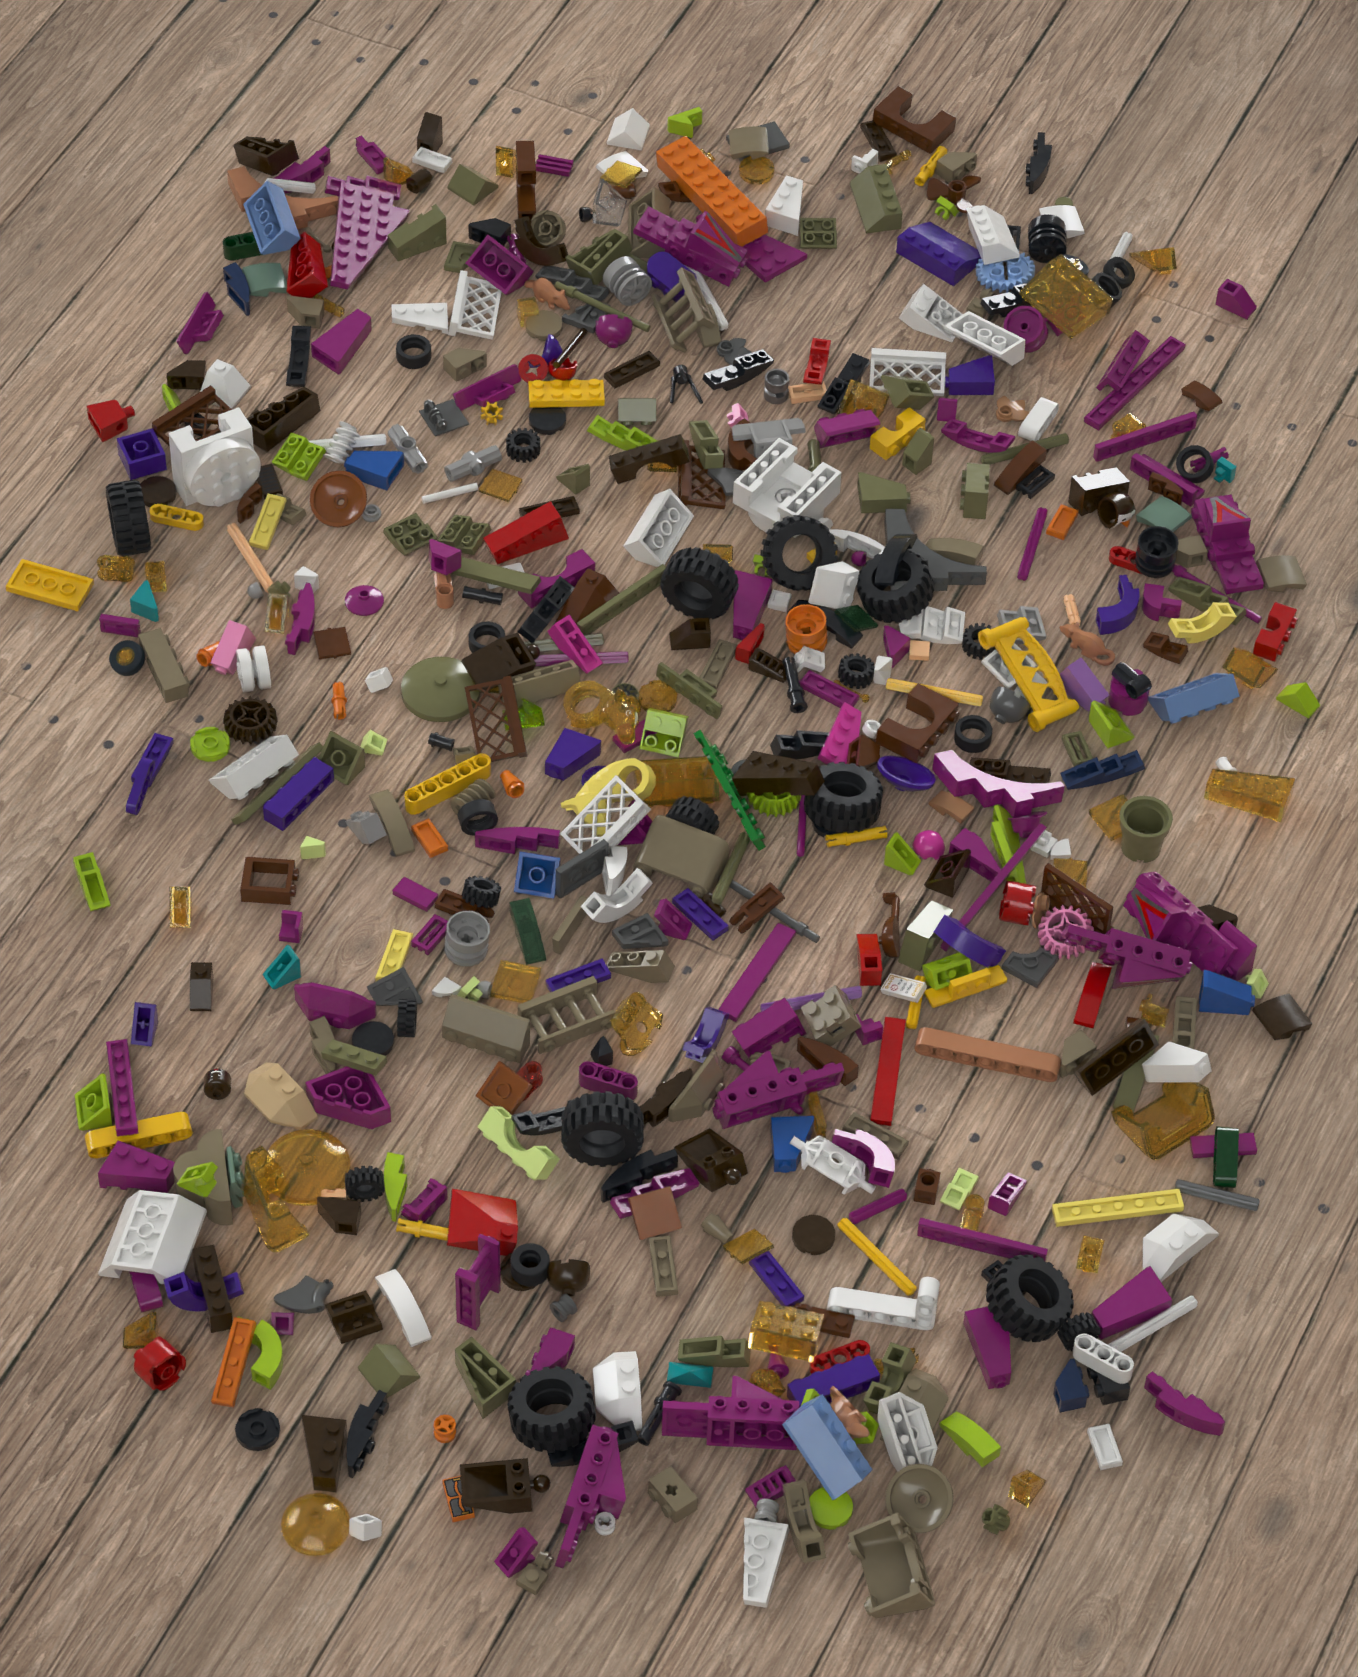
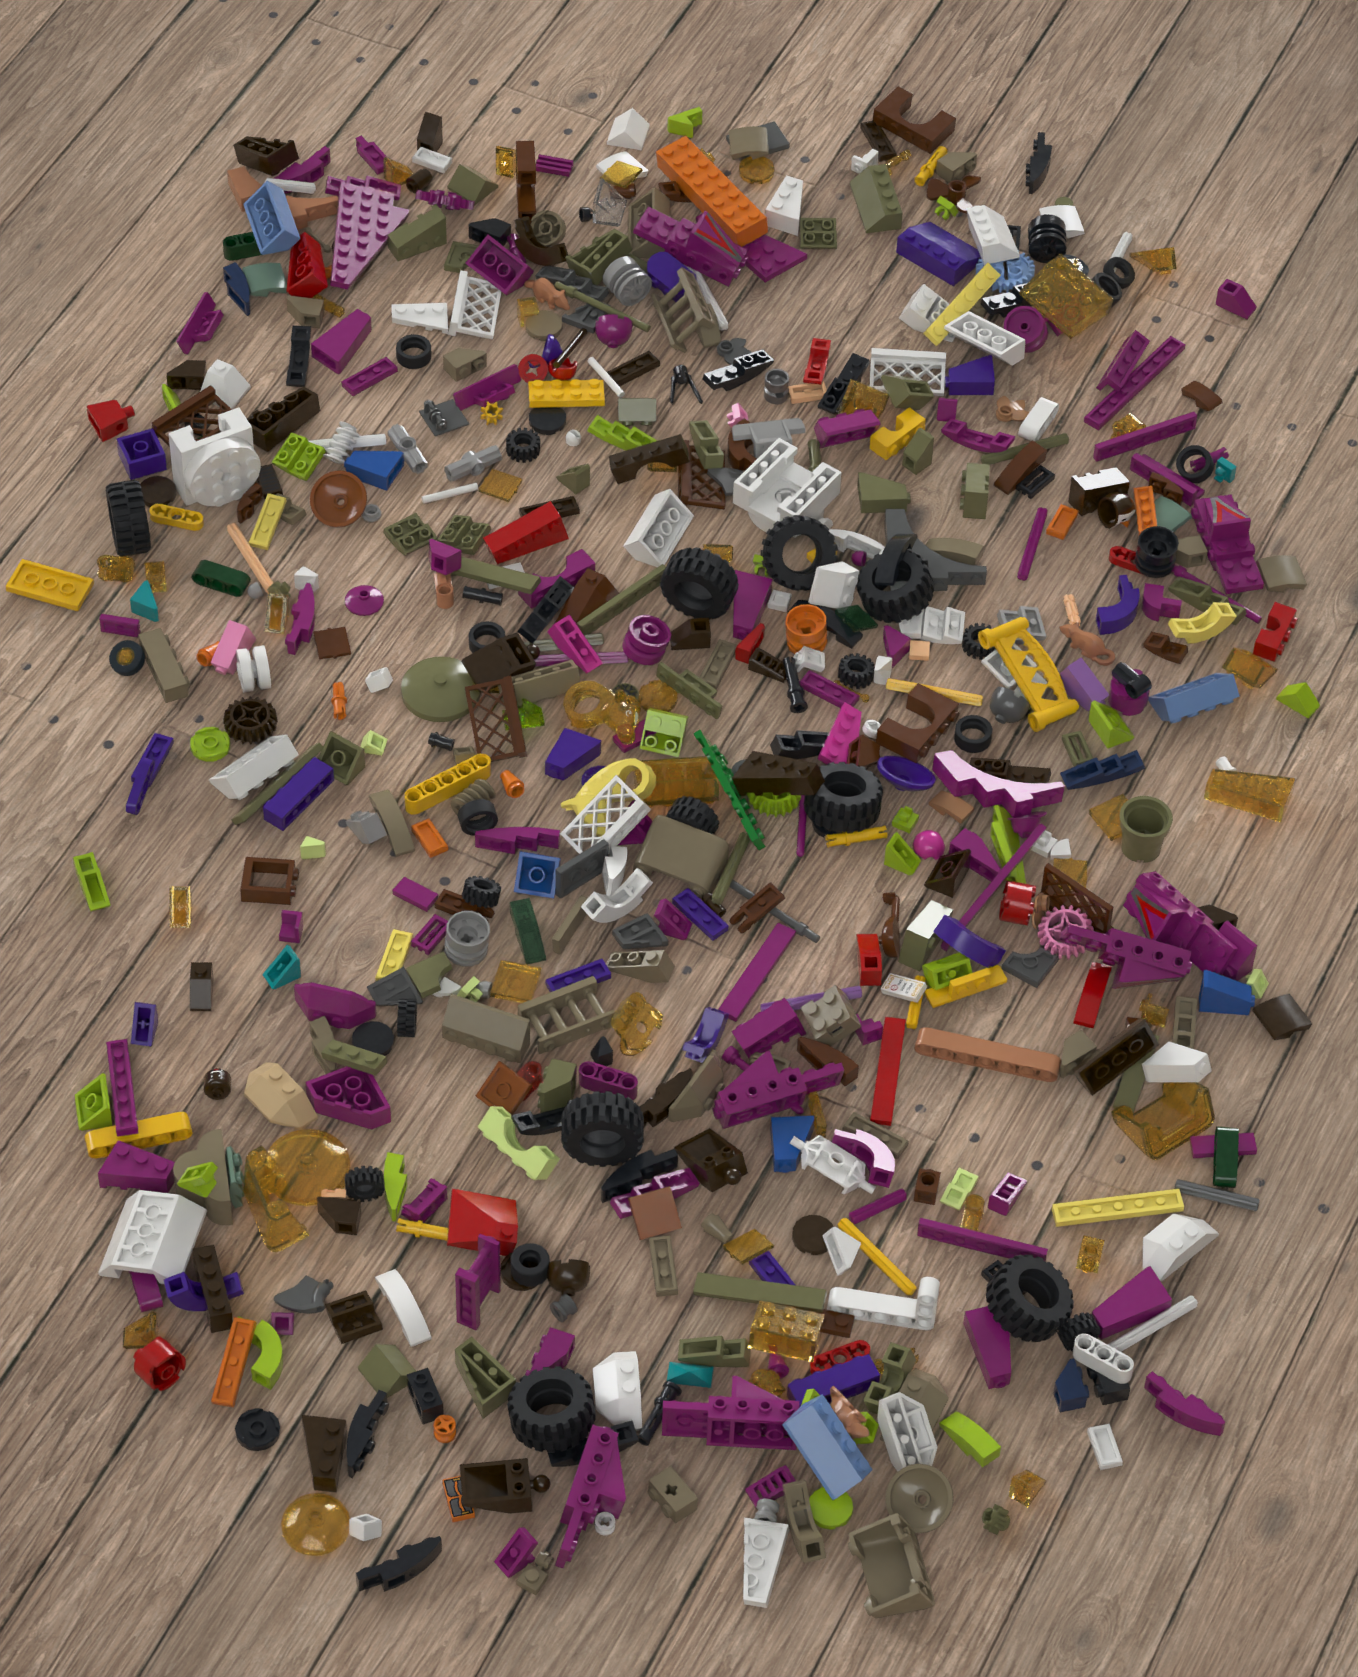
none -> dark green beam [191,560,251,597]
none -> magenta tile [341,357,398,396]
none -> black slope [356,1536,442,1592]
none -> olive tile [406,952,452,998]
none -> black brick [407,1368,444,1425]
none -> magenta gear [415,189,475,210]
none -> olive slope [537,1059,577,1113]
none -> white hinge [566,429,581,446]
none -> white bar [587,357,625,398]
none -> magenta wheel [622,615,671,665]
none -> olive tile [693,1272,827,1313]
none -> white slope [822,1227,861,1276]
none -> lime tile [892,806,919,834]
none -> light yellow plate [923,263,1001,346]
none -> orange tile [1133,486,1157,535]

